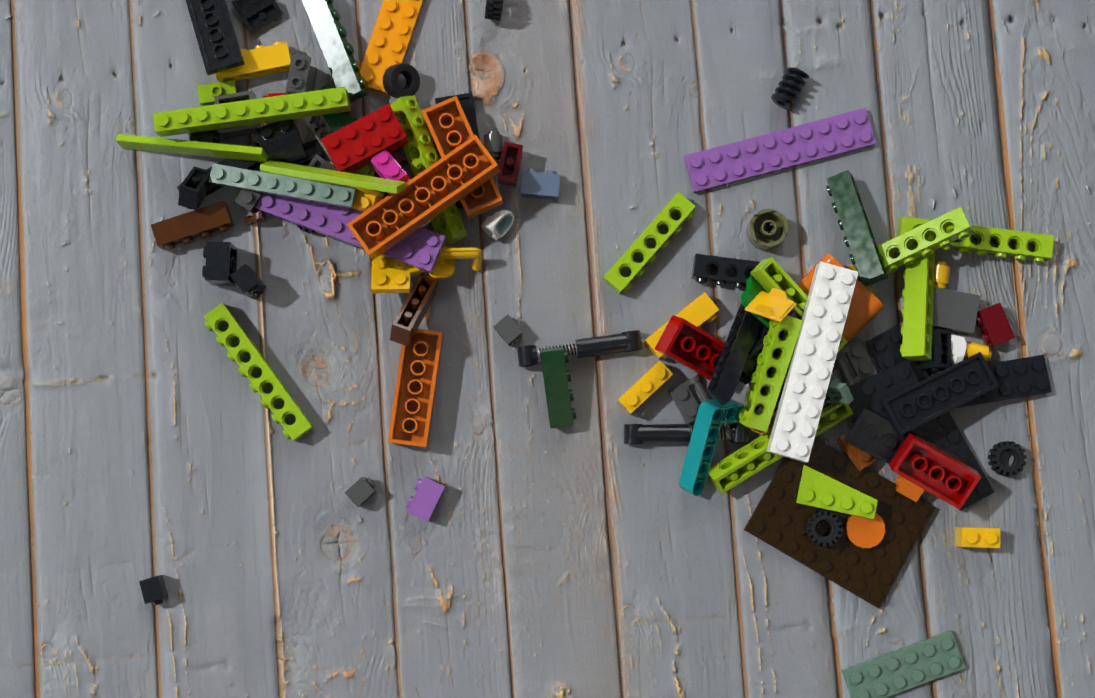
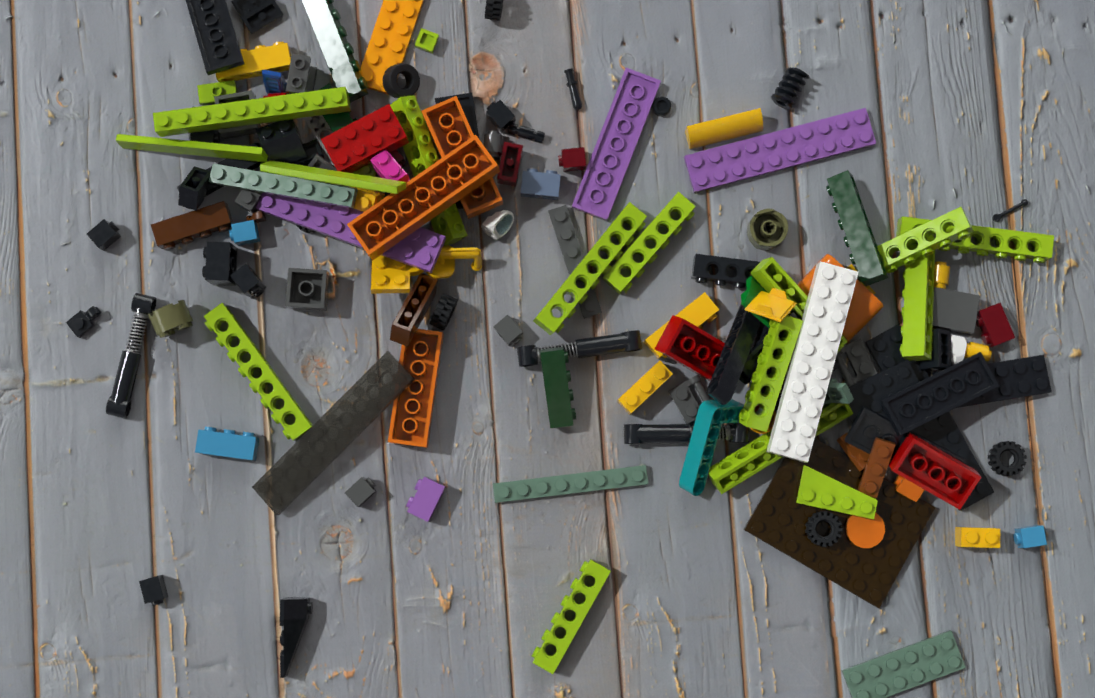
none -> black plate [66,306,102,338]
none -> black brick [87,219,121,251]
none -> black piece [106,293,157,418]
none -> olive brick [148,300,193,338]
none -> dark azure brick [195,427,259,461]
none -> dark azure brick [229,220,260,246]
none -> clear smoke plate [252,351,415,515]
none -> blue slope [262,70,287,94]
none -> black wedge [280,597,313,678]
none -> dark grey brick [285,268,330,311]
none -> lime plate [415,28,439,54]
none -> black tyre [429,293,458,331]
none -> black brick [486,100,516,133]
none -> sand green plate [493,465,648,503]
none -> black axle [508,123,545,143]
none -> lime brick [531,559,611,674]
none -> lime brick [533,202,647,335]
none -> dark grey plate [548,205,602,319]
none -> dark red brick [558,147,586,172]
none -> black piece [564,68,582,110]
none -> medium lavender plate [572,68,661,221]
none -> black tile [652,96,671,117]
none -> yellow brick [685,108,763,149]
none -> dark orange plate [857,437,895,498]
none -> black hinge [992,199,1029,222]
none -> dark azure brick [1013,525,1047,548]

